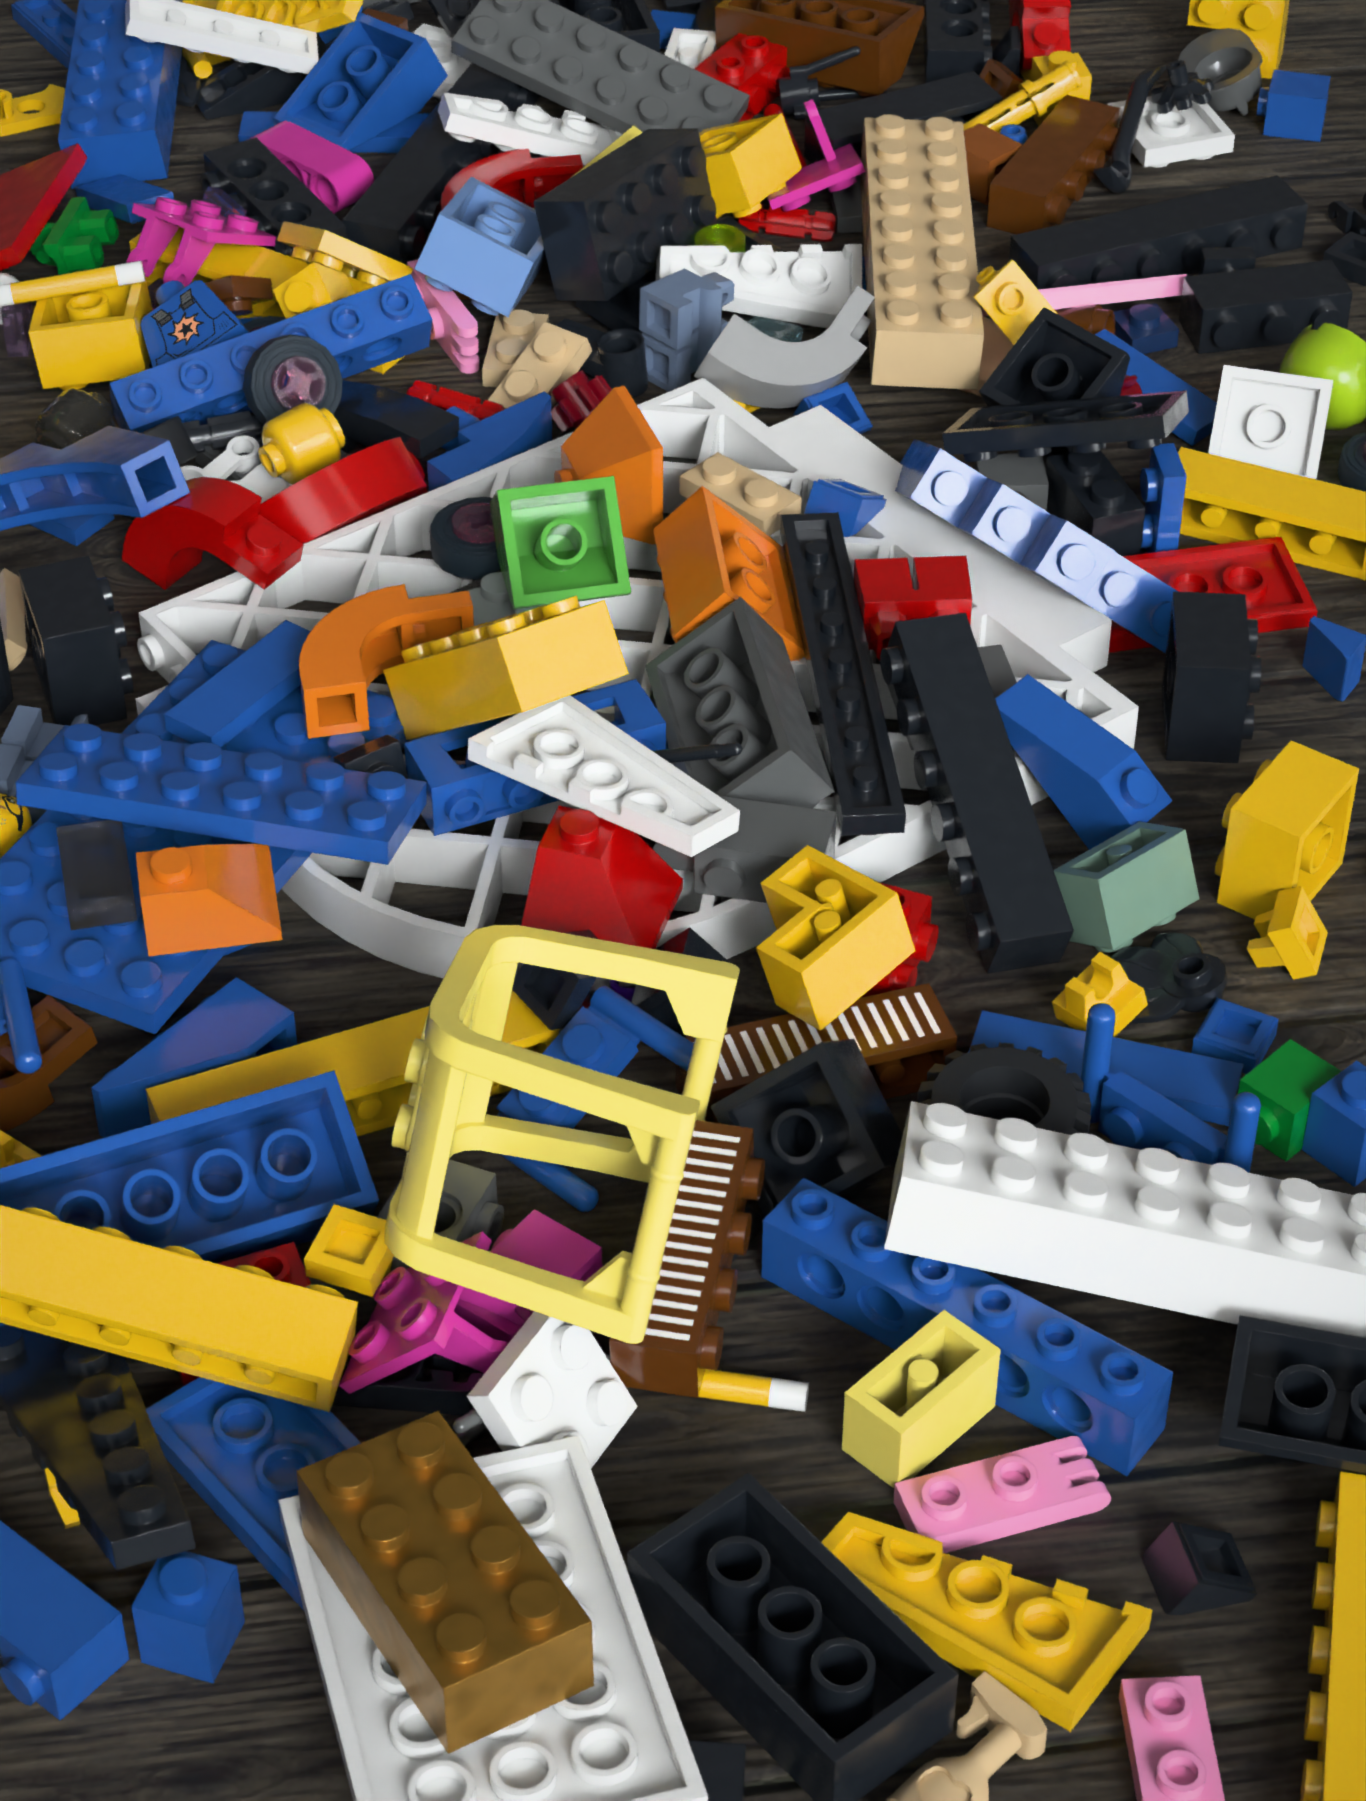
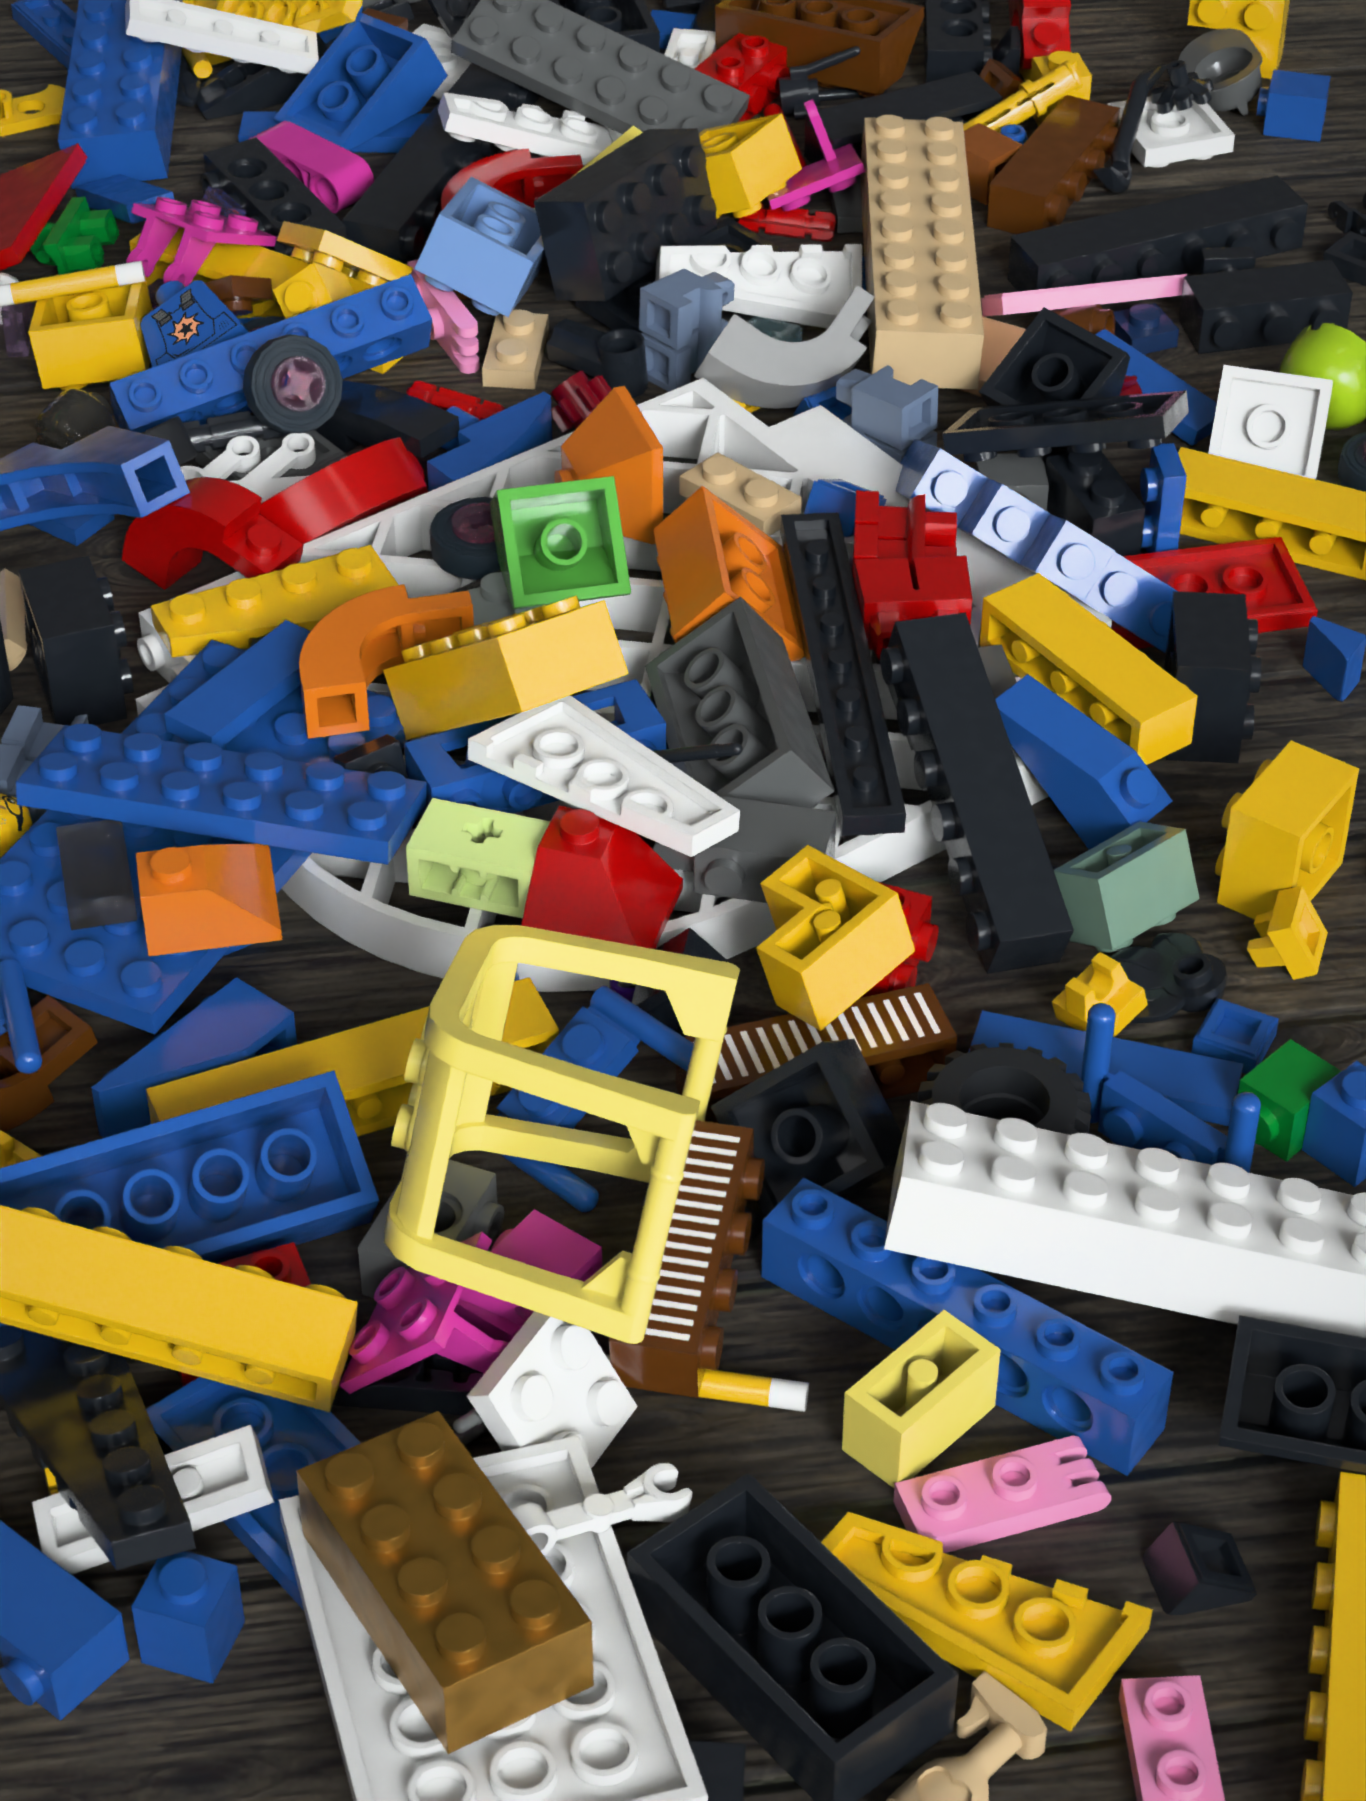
yellow head [258,403,345,485] -> none
yellow tile [304,1204,394,1298] -> none
tan plate [488,321,592,409] -> none
black panel [512,930,598,1030] -> none
clear neon green tile [695,224,746,252] -> none
yellow hinge [973,259,1057,345] -> none
none -> white plate [32,1425,274,1575]
none -> yellow wing [150,545,398,658]
none -> yellowish green brick [406,798,551,918]
none -> white piece [511,1463,692,1556]
none -> sand blue hips [836,365,938,463]
none -> red hips [853,490,957,580]
none -> yellow brick [980,573,1198,765]

